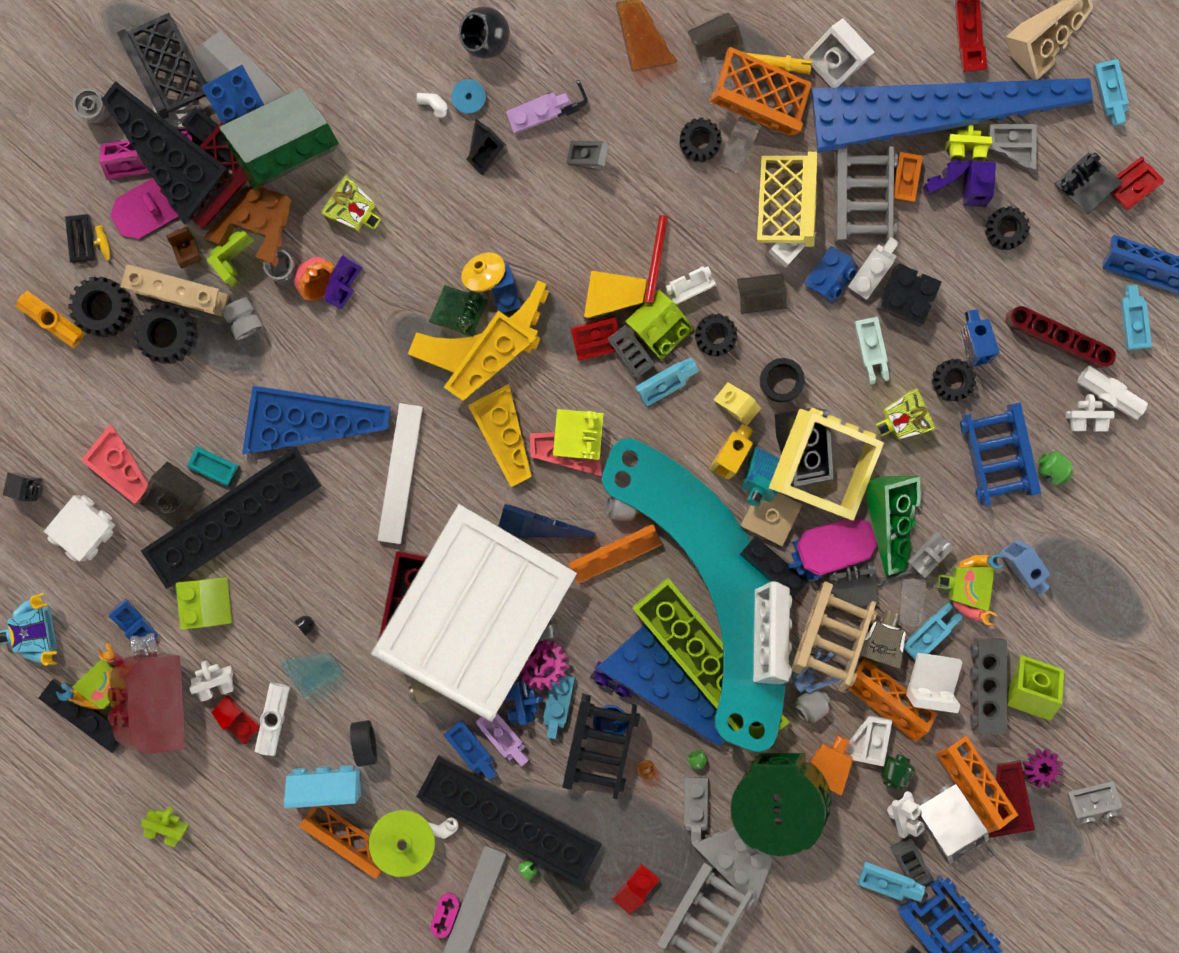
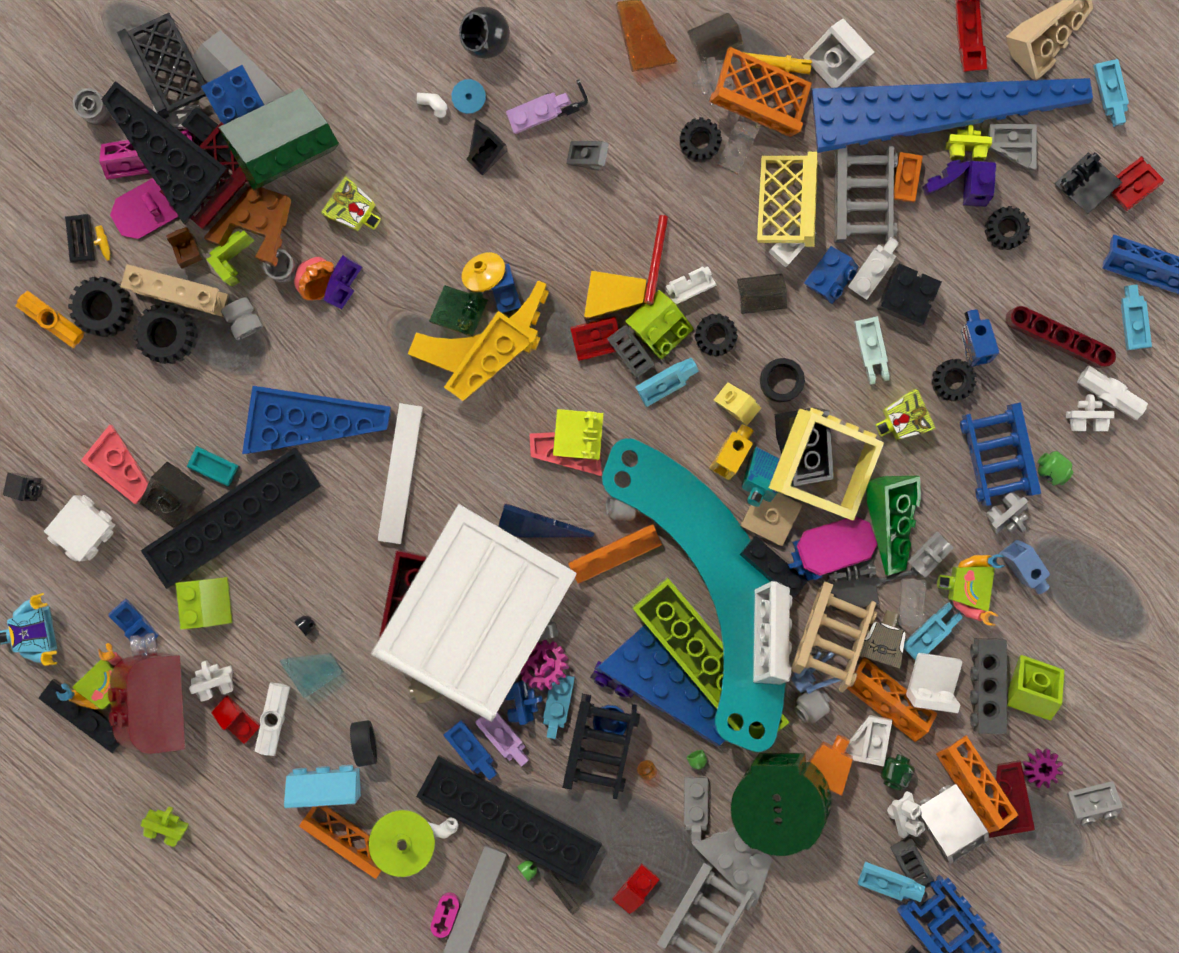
yellow wing [468,384,532,488] -> none
none -> light grey hips [986,492,1028,534]

